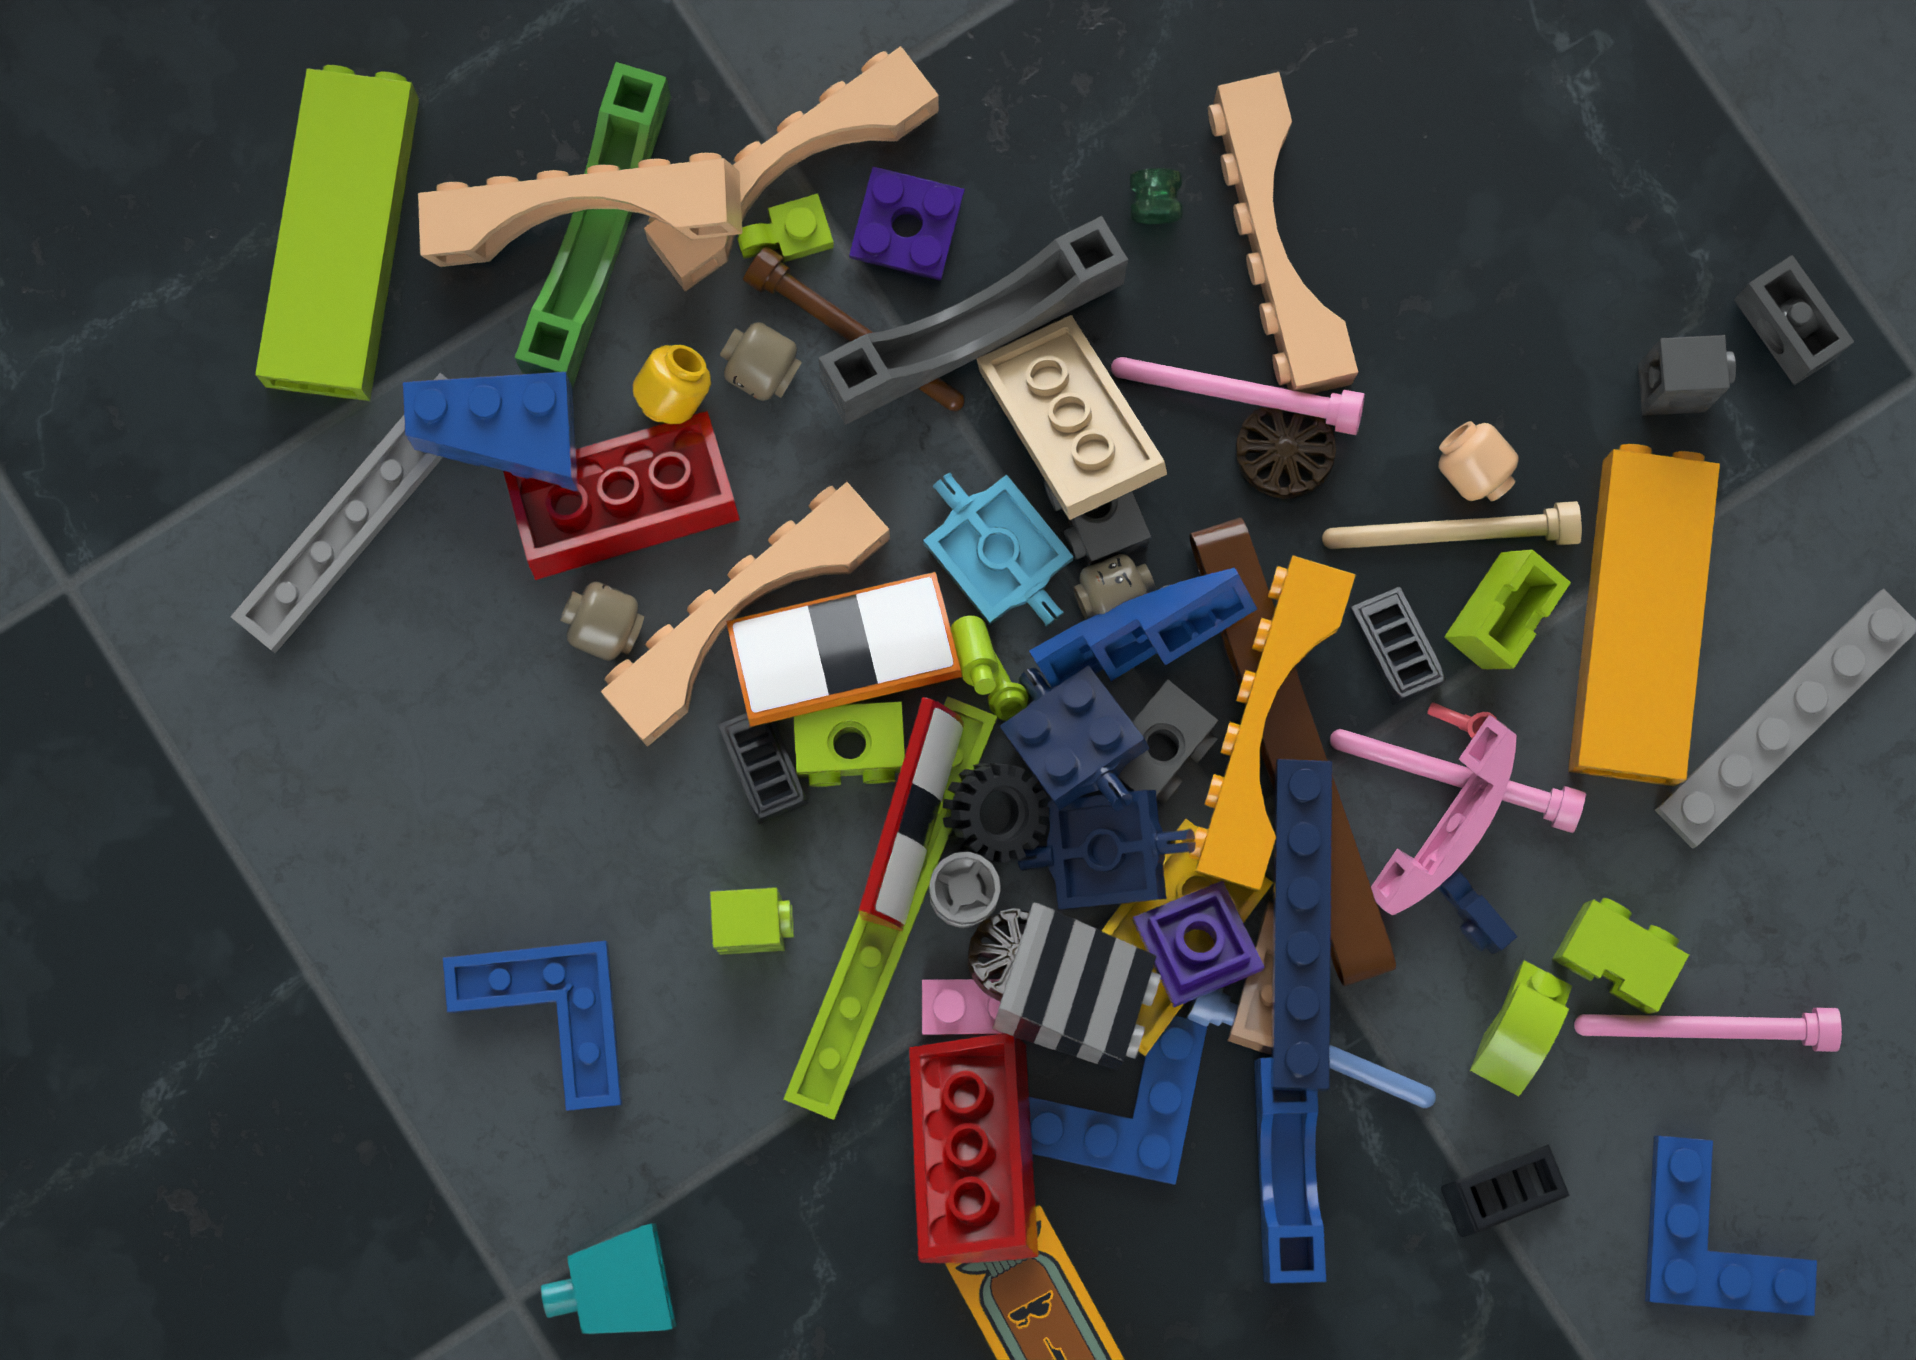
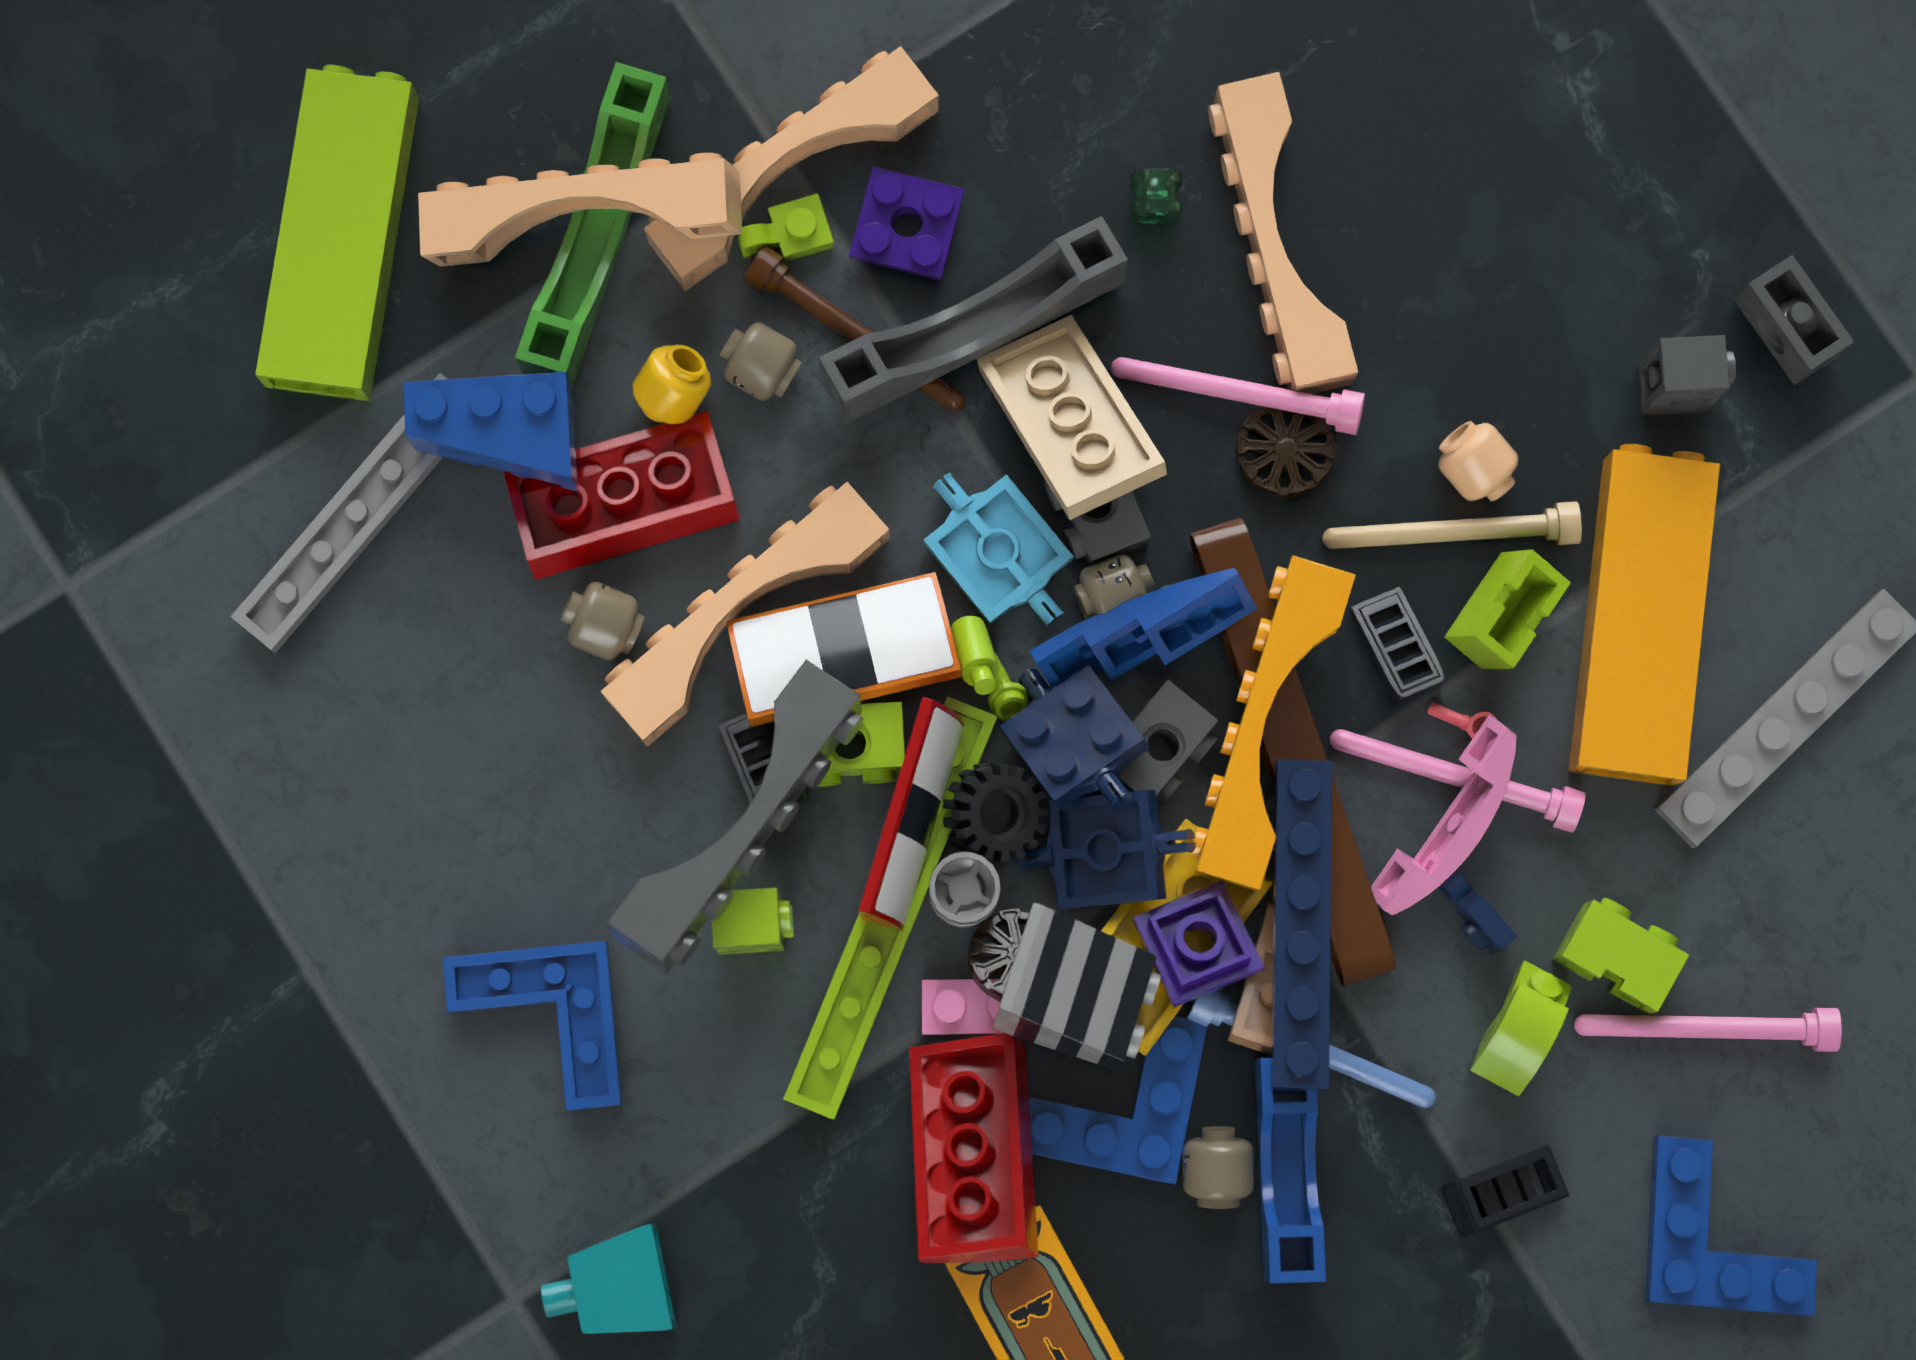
none -> dark grey arch [607,659,864,975]
none -> dark tan head [1183,1126,1254,1209]

